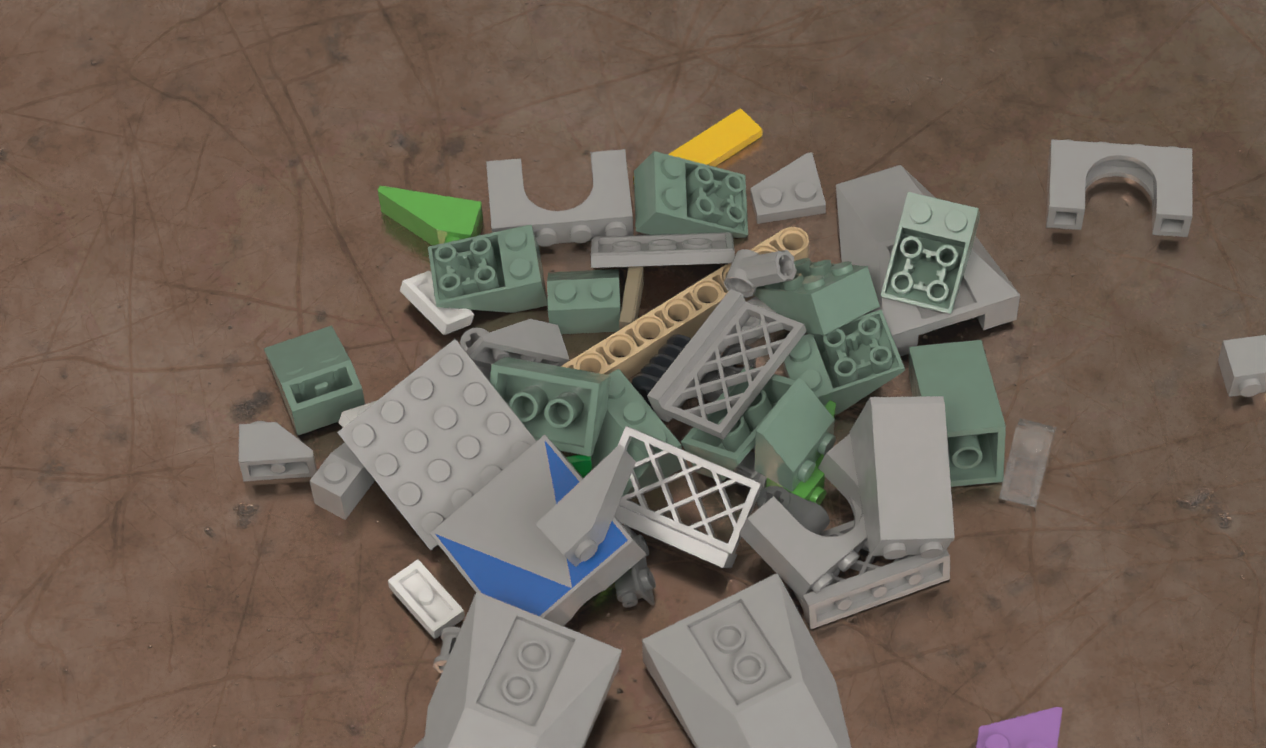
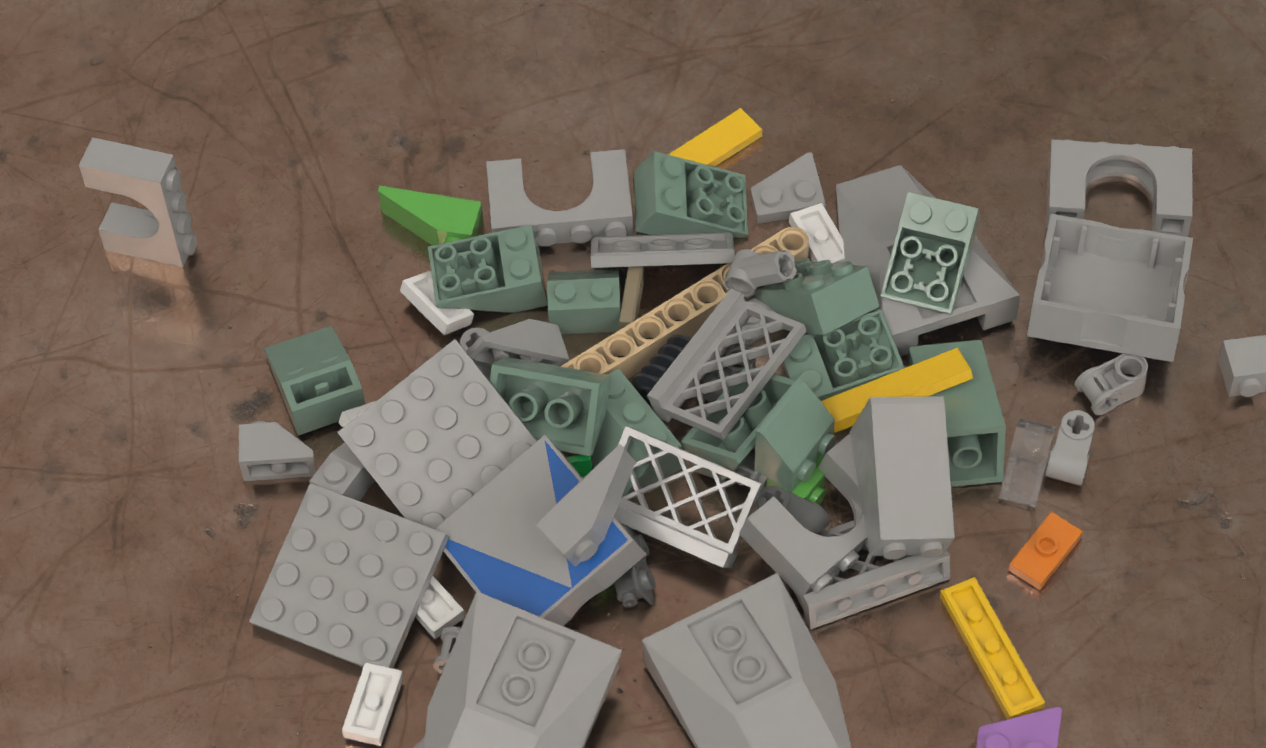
none -> light grey arch [79,137,197,268]
none -> light grey plate [249,483,449,669]
none -> white plate [342,663,404,746]
none -> white plate [789,203,845,264]
none -> yellow tile [821,347,973,433]
none -> yellow tile [940,577,1045,720]
none -> orange plate [1008,512,1083,590]
none -> light grey tile [1027,214,1193,362]
none -> light grey piece [1045,410,1095,486]
none -> light grey piece [1075,353,1148,415]

